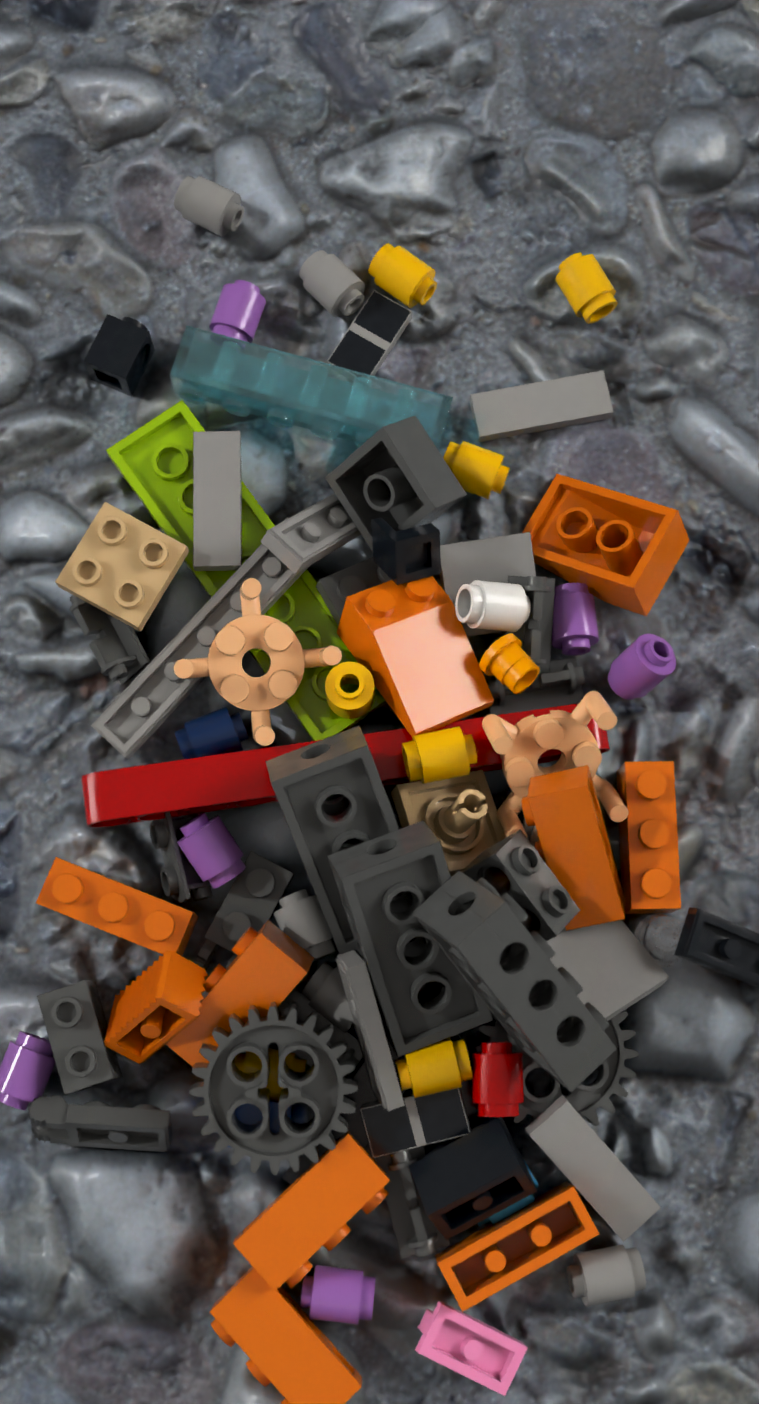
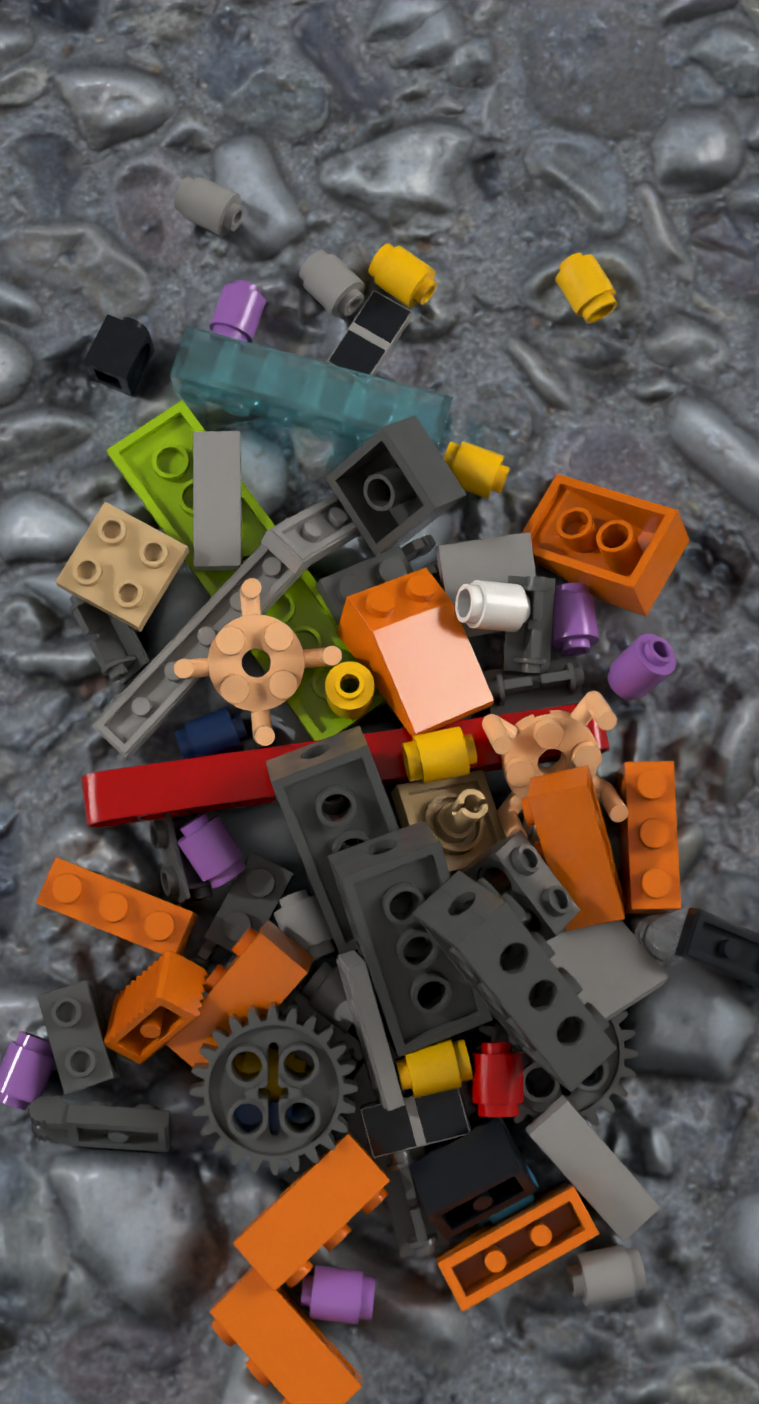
black panel [371,518,441,585] -> none
bright pink plate [415,1301,528,1396] -> none
light grey tile [469,370,614,442] -> none
light orange piece [479,633,540,694] -> none

